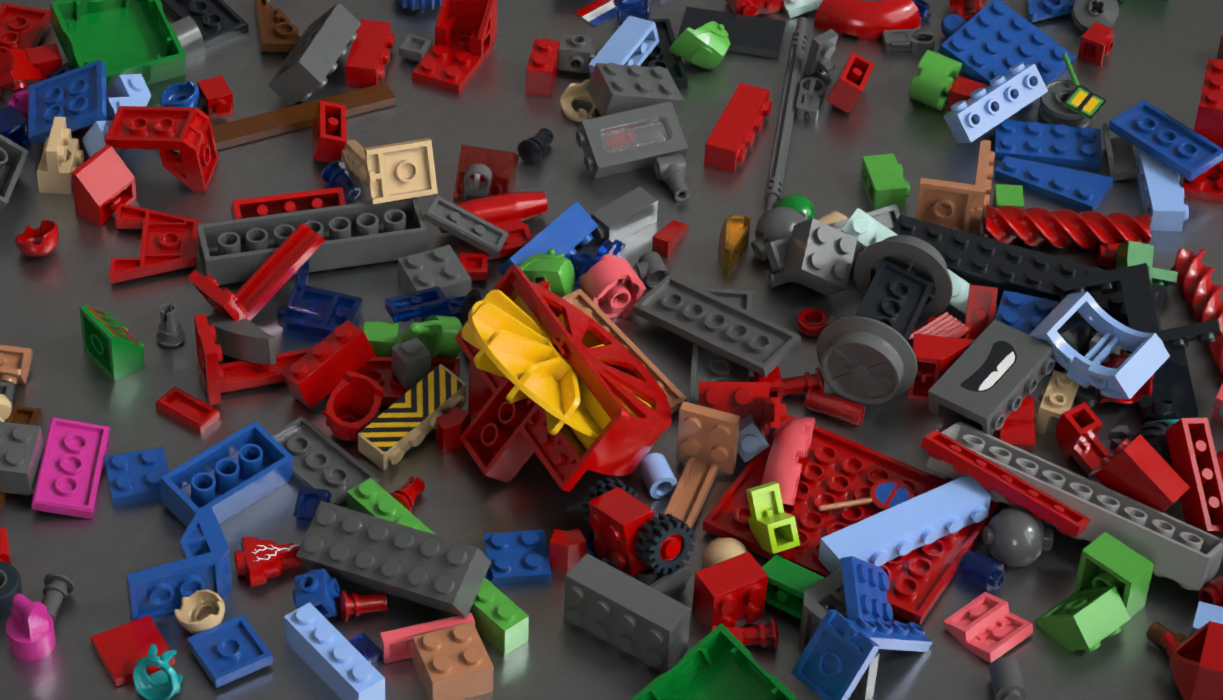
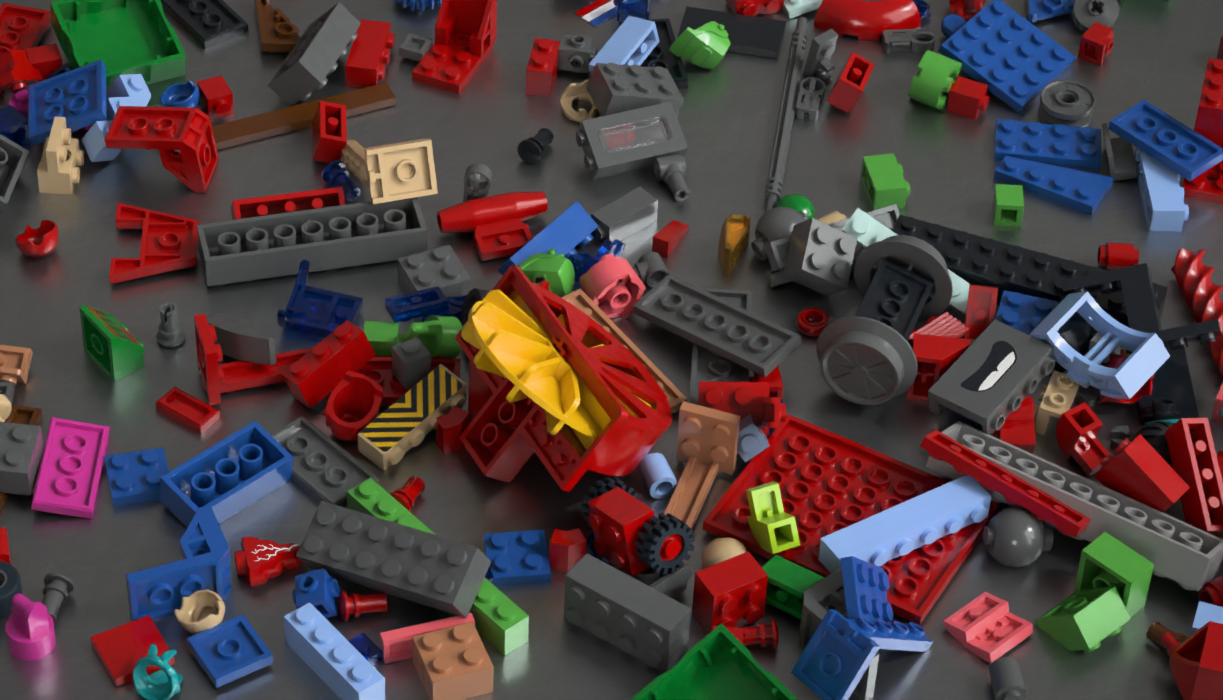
slope [71,144,137,227] -> none
dark grey brick [170,16,205,61] -> none
red bracket [187,223,325,321] -> none
clear blue plate [293,487,332,521] -> none
dark grey tile [423,195,510,257] -> none
clear red slope [453,145,519,200] -> none
red plate [460,253,488,281] -> none
red brick [704,83,772,172] -> none
coral brick [761,417,815,505] -> none
red pin [782,367,824,397] -> none
red piece [804,389,865,426] -> none
piece [818,479,915,511] -> none
nougat bracket [915,140,995,236] -> none
light blue brick [944,62,1048,143] -> none
clear blue brick [958,550,1006,592] -> none
red piece [982,204,1151,250] -> none
piece [1062,53,1107,121] -> none
brick [1116,241,1178,287] -> none

